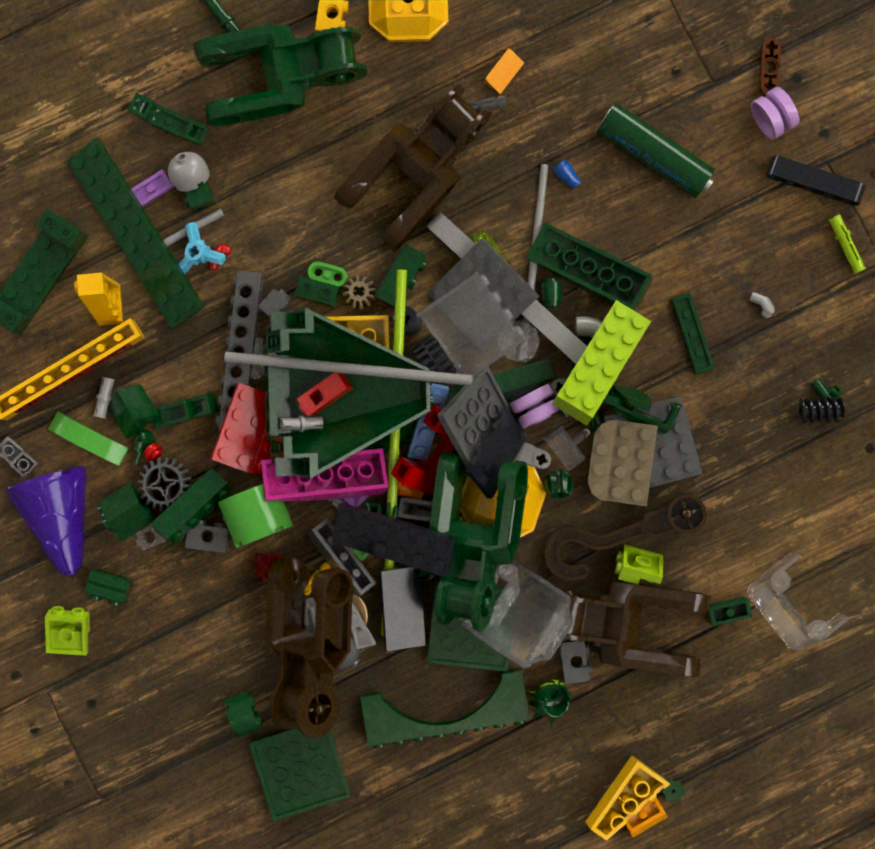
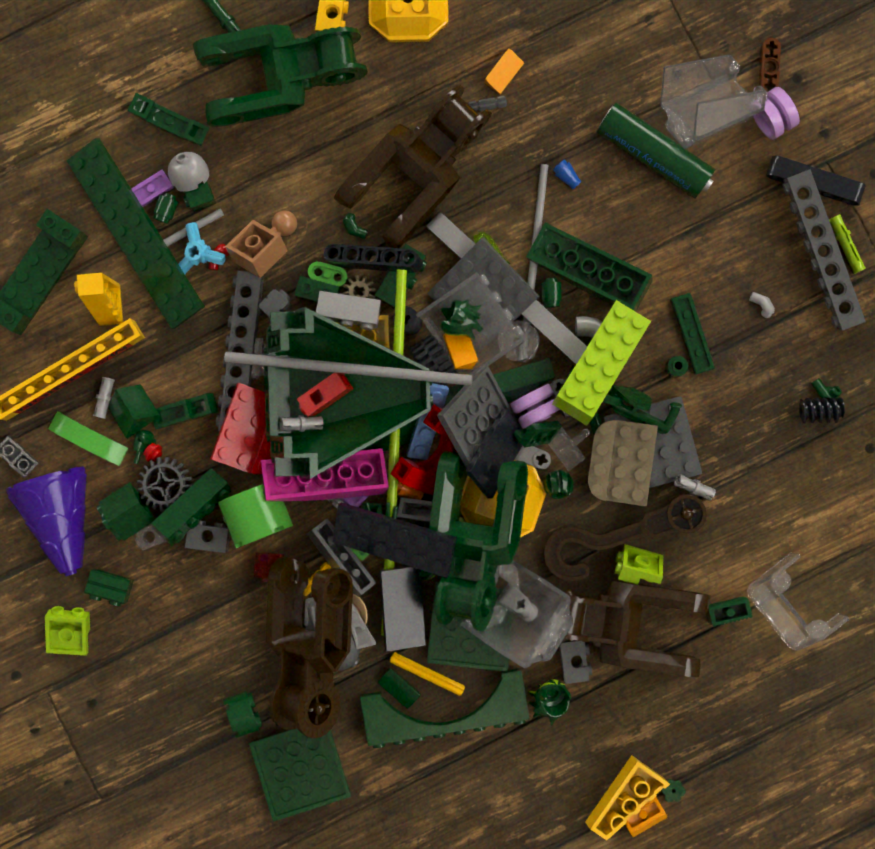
none -> dark green brick [153,193,179,224]
none -> medium nougat brick [225,210,297,278]
none -> light grey brick [316,291,381,330]
none -> black beam [323,244,423,273]
none -> dark green arm [343,213,368,239]
none -> dark green slope [377,667,421,709]
none -> yellow axle [390,652,465,696]
none -> dark green hair [439,299,483,340]
none -> light orange slope [443,333,478,369]
none -> light grey piece [499,585,538,622]
none -> dark green bracket [513,420,562,448]
none -> clear windscreen [660,54,768,149]
none -> dark green brick [665,356,688,378]
none -> light grey pin [674,474,716,500]
none -> dark grey brick [782,169,866,331]

